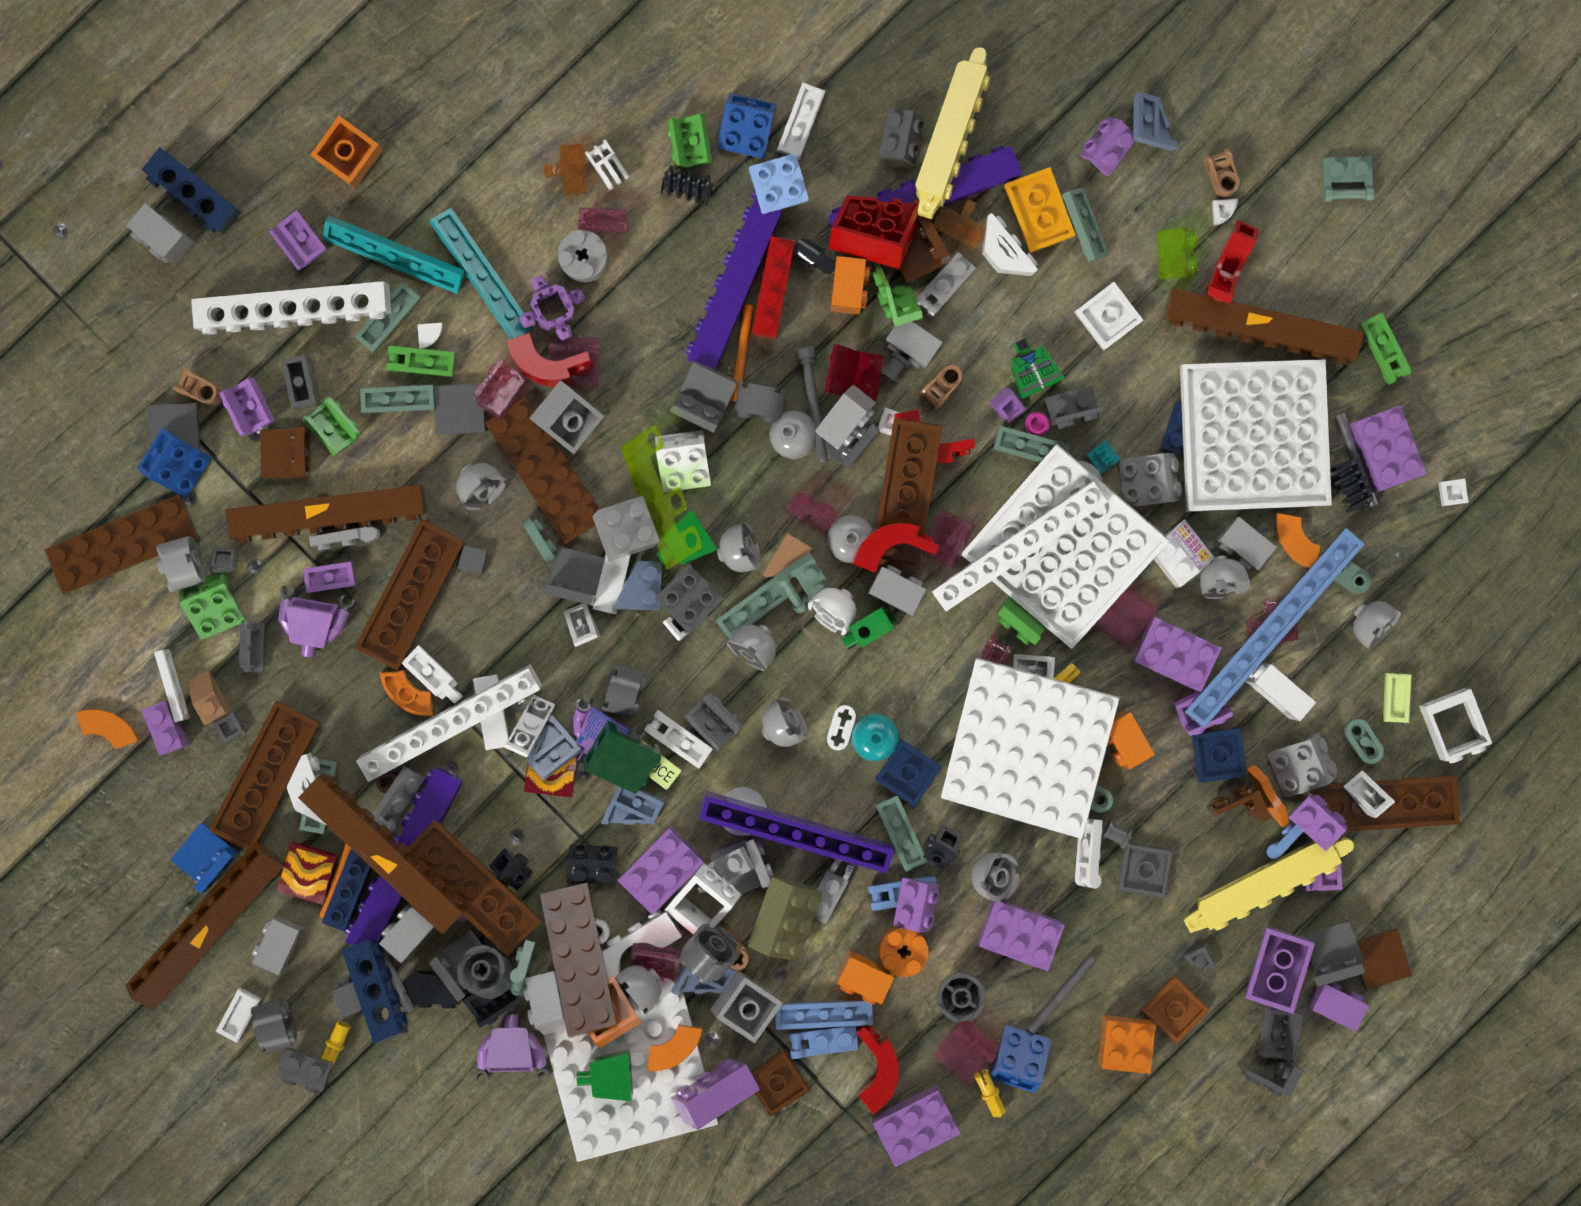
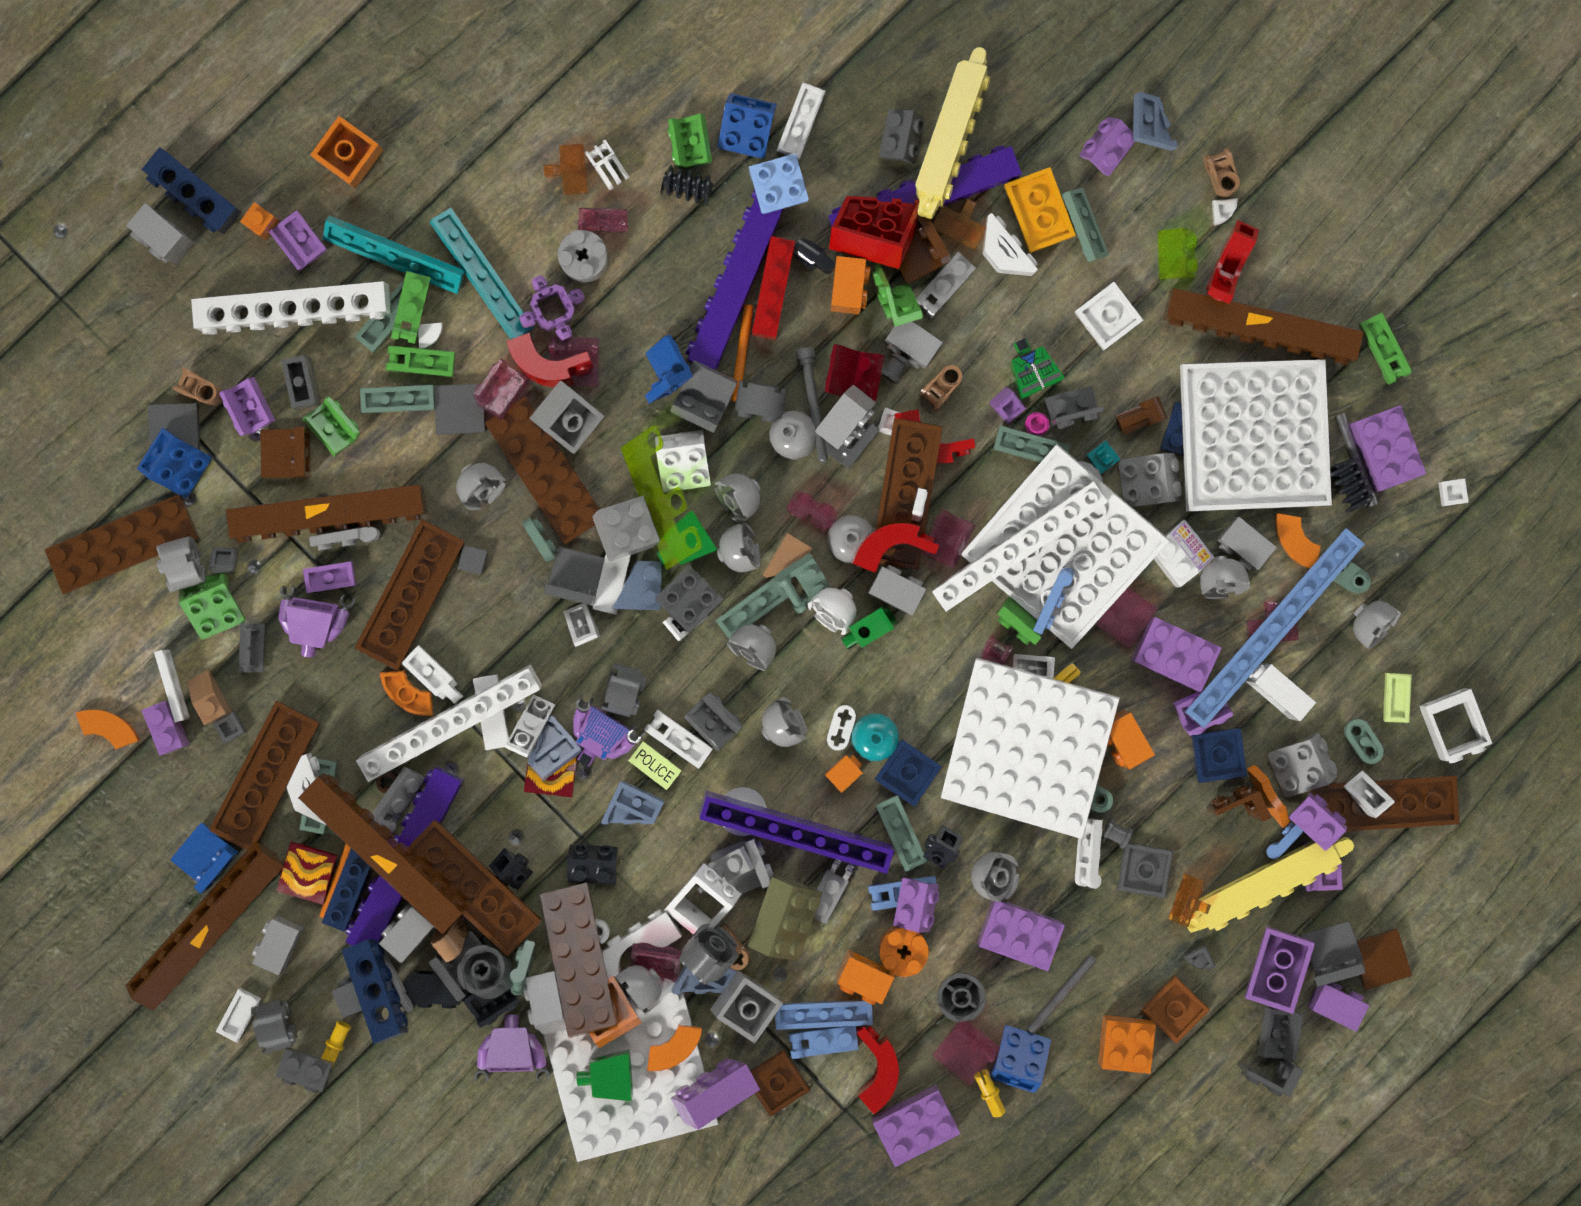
dark green panel [583,720,661,794] -> none
medium lavender brick [618,826,705,915] -> none
sand green plate [1321,157,1374,202] -> none
none -> orange brick [240,202,280,241]
none -> bright green plate [391,271,430,344]
none -> medium nougat piece [430,917,468,962]
none -> blue bracket [645,334,693,404]
none -> light grey cylinder [715,473,760,523]
none -> orange brick [825,754,863,793]
none -> white tile [911,488,928,522]
none -> medium blue plate [1033,567,1074,634]
none -> reddish brown piece [1115,396,1167,435]
none -> clear orange plate [1168,873,1211,927]

